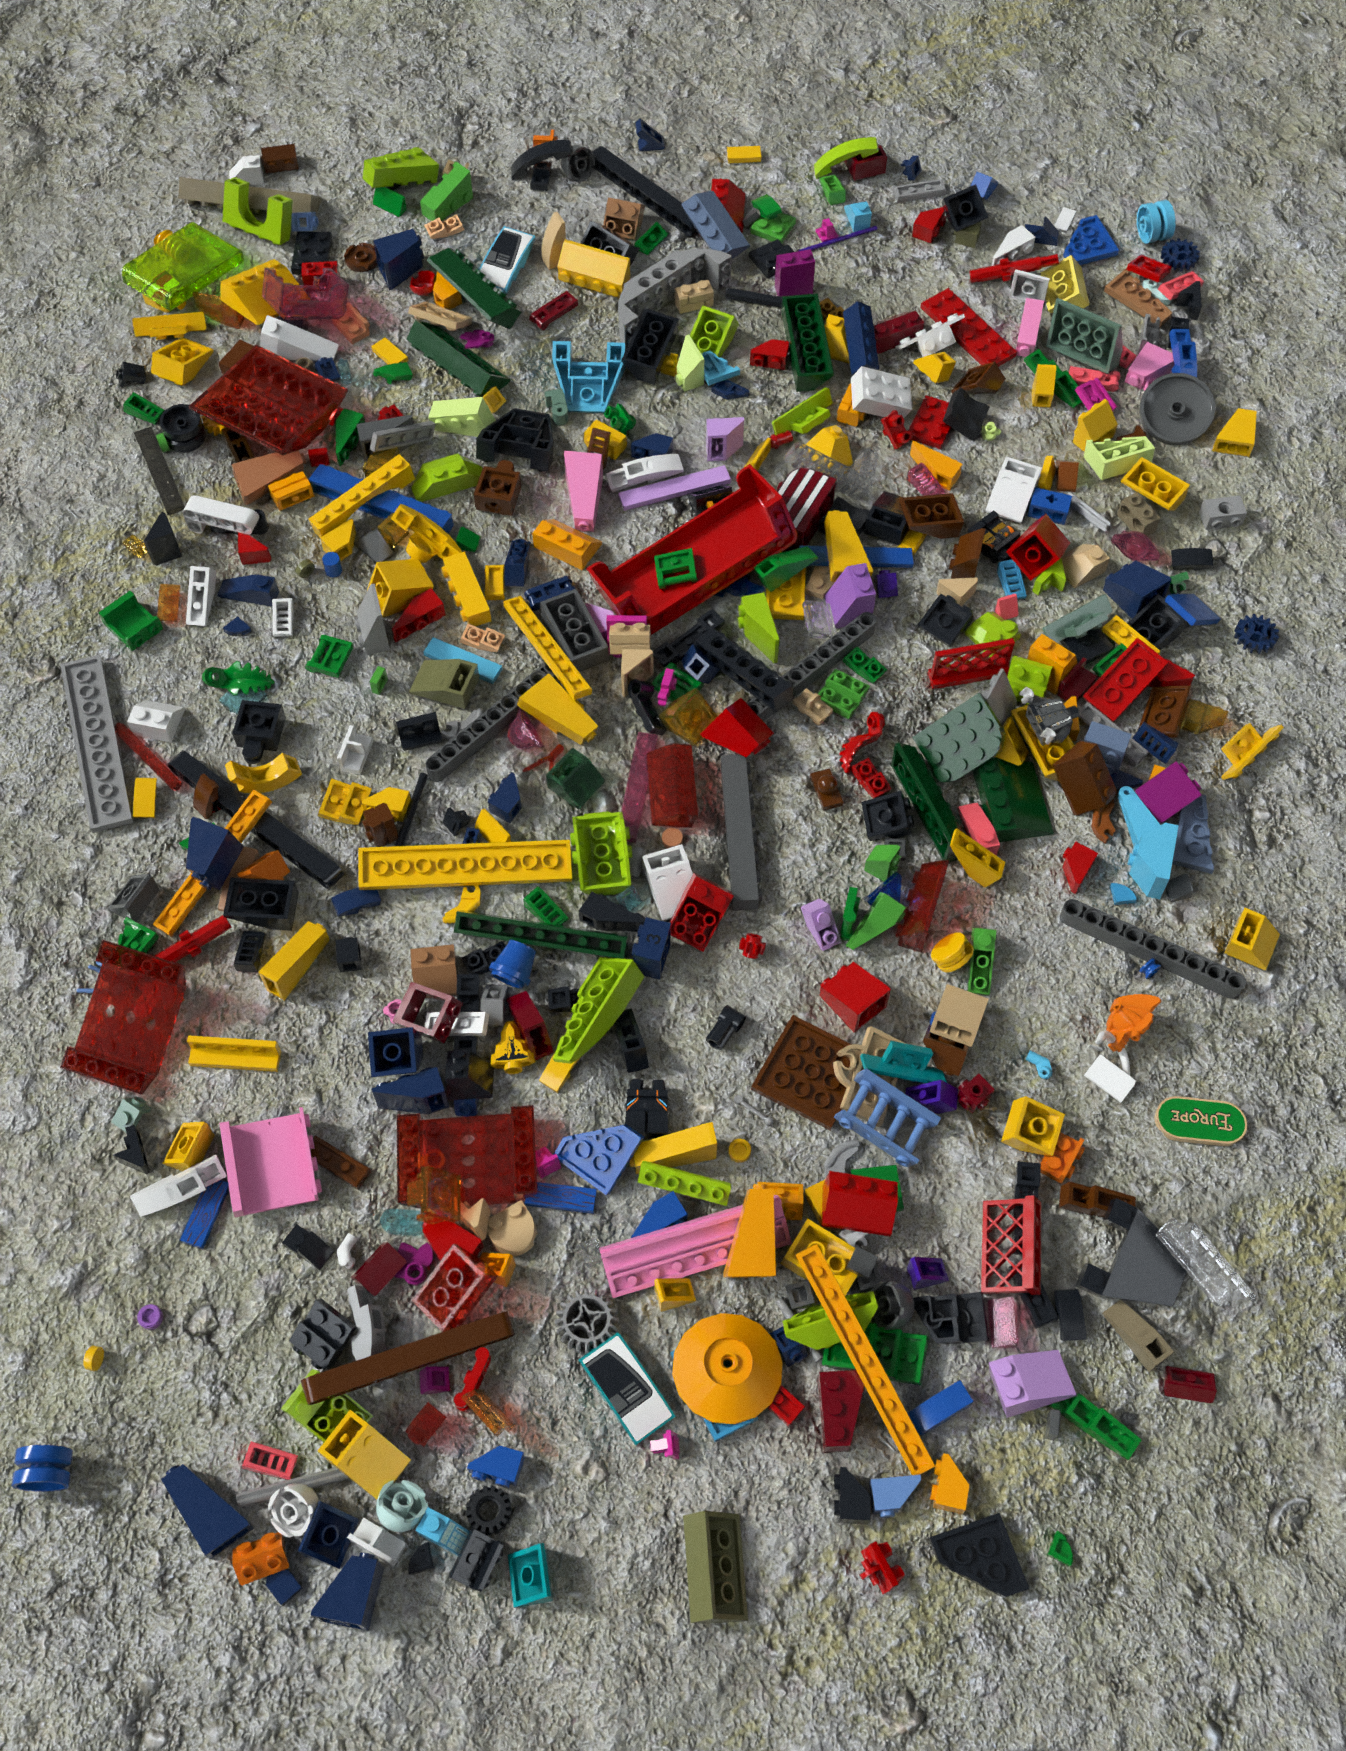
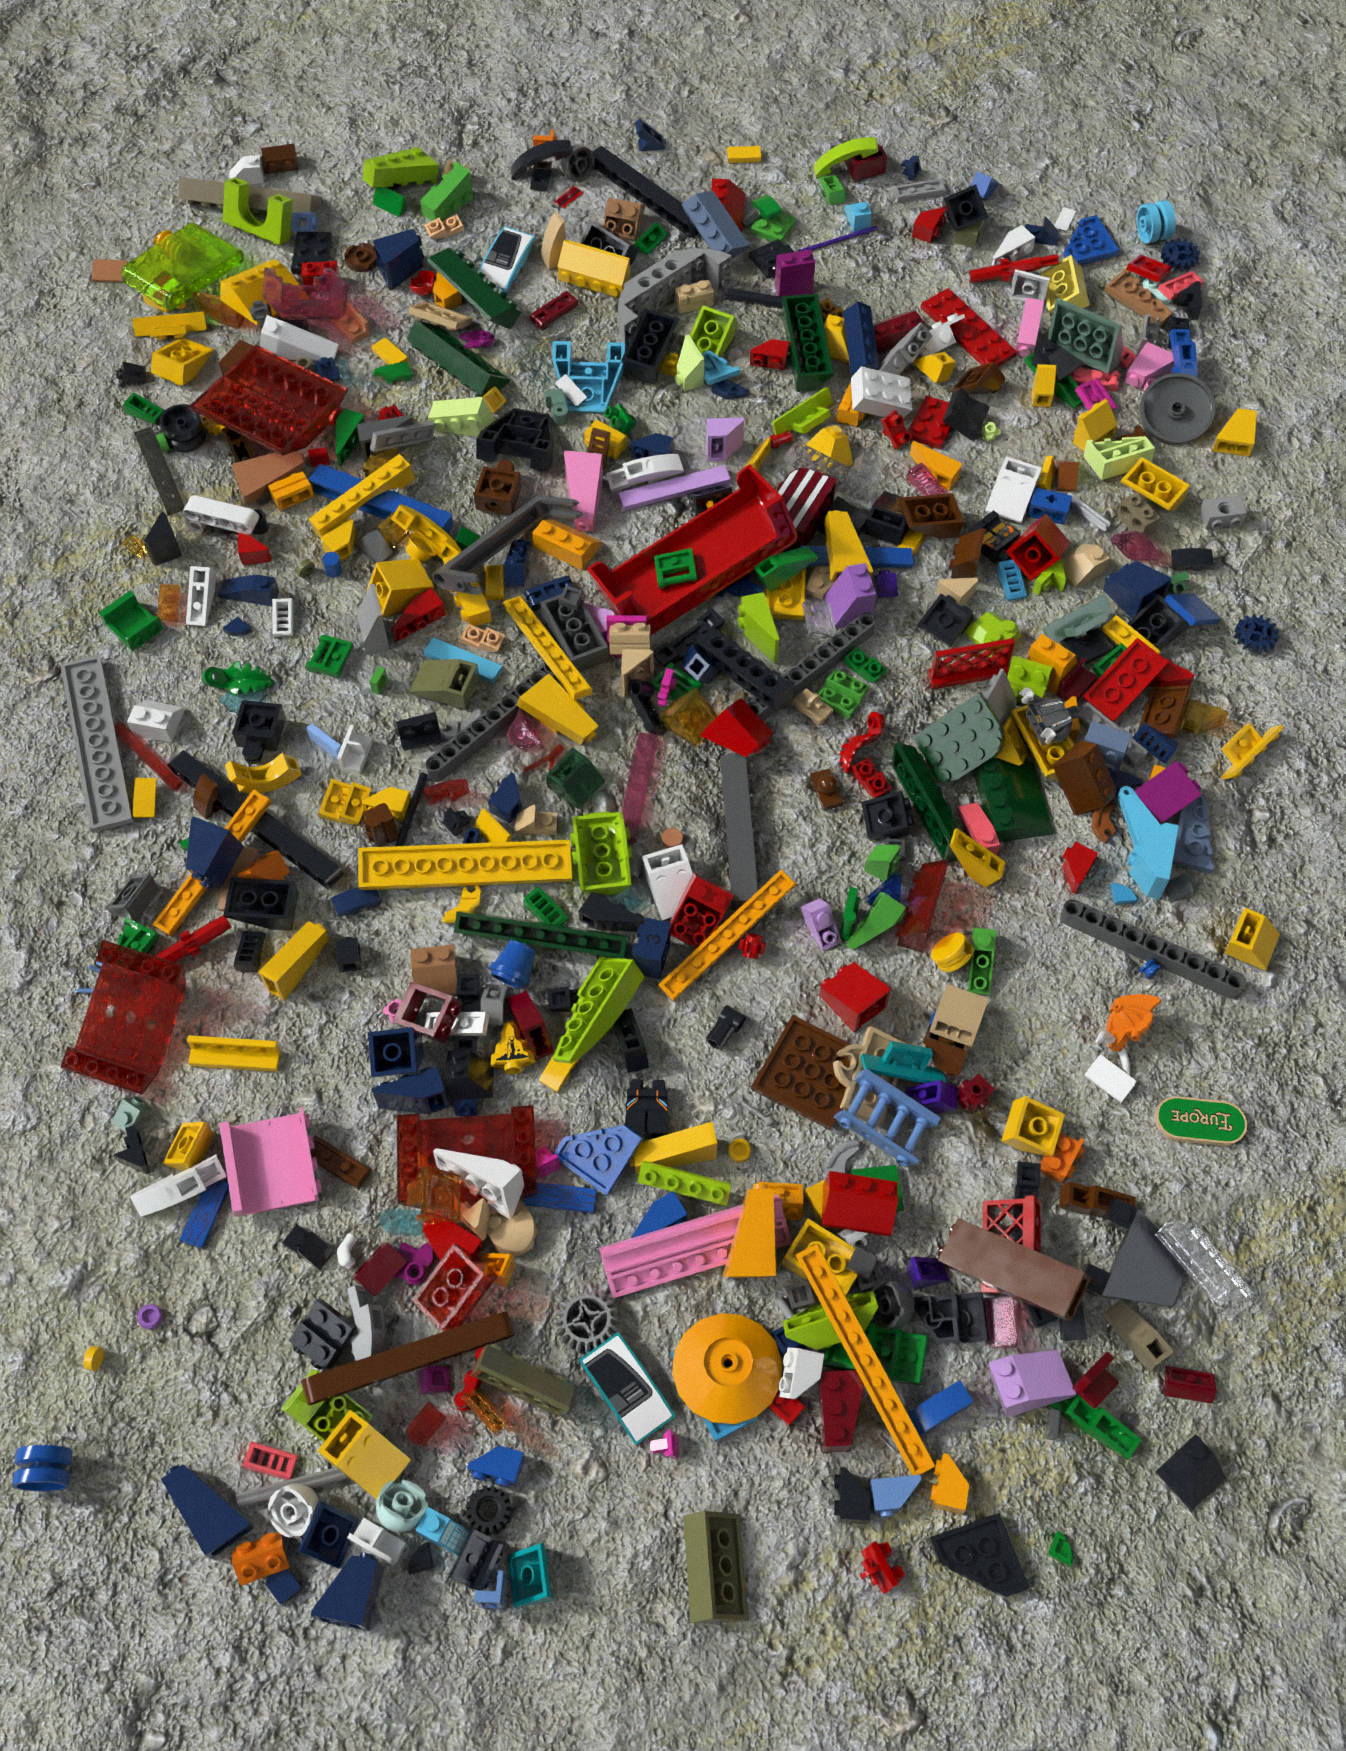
lime wedge [411,453,483,502] -> none
black slope [462,941,506,975] -> none
clear red slope [646,743,698,828] -> none
yellow slope [654,1278,696,1312] -> none
dark pink brick [815,218,838,242] -> none
coral slope [995,594,1018,620] -> none
medium azure arm [1026,1050,1053,1079] -> none
none -> nougat slope [92,259,131,283]
none -> dark grey gear [250,300,272,324]
none -> light blue tile [306,724,341,759]
none -> clear red slope [424,779,470,806]
none -> dark grey piece [432,495,583,595]
none -> white wedge [433,1148,524,1219]
none -> olive slope [471,1344,574,1417]
none -> medium blue panel [474,1570,507,1609]
none -> tan slope [515,805,558,835]
none -> sticker [554,186,583,208]
none -> white sticker [555,374,587,406]
none -> dark grey tile [558,586,584,610]
none -> light orange tile [658,869,796,1001]
none -> white slope [779,1348,824,1399]
none -> light grey slope [879,323,932,375]
none -> reddish brown brick [938,1218,1091,1323]
none -> black slope [1032,339,1084,383]
none -> dark red panel [1072,1351,1119,1409]
none -> black slope [1155,1434,1226,1511]

